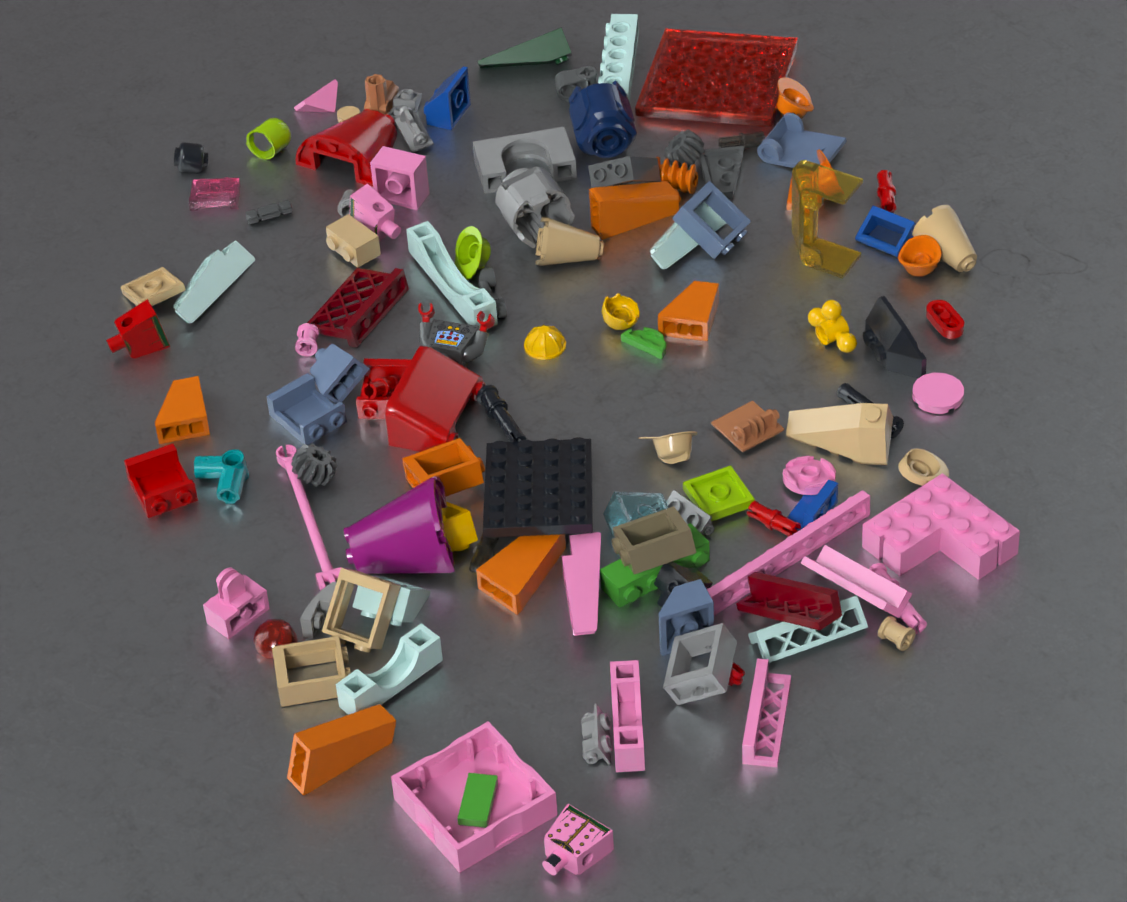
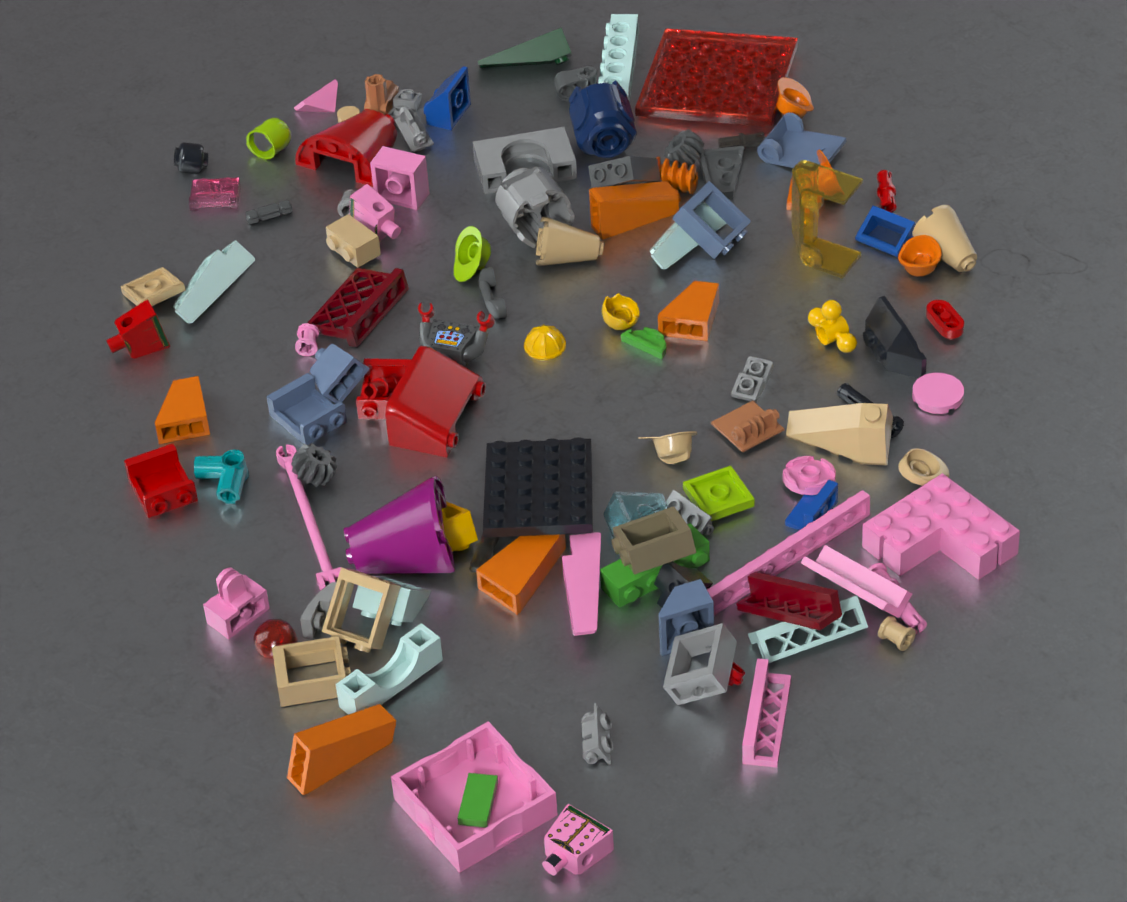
orange window [402,438,485,497] -> none
light aqua arch [406,221,498,329] -> none
black pin [476,385,527,443] -> none
bright pink arch [610,660,645,772] -> none
red pin [747,501,801,536] -> none
none -> light grey slope [731,356,774,403]

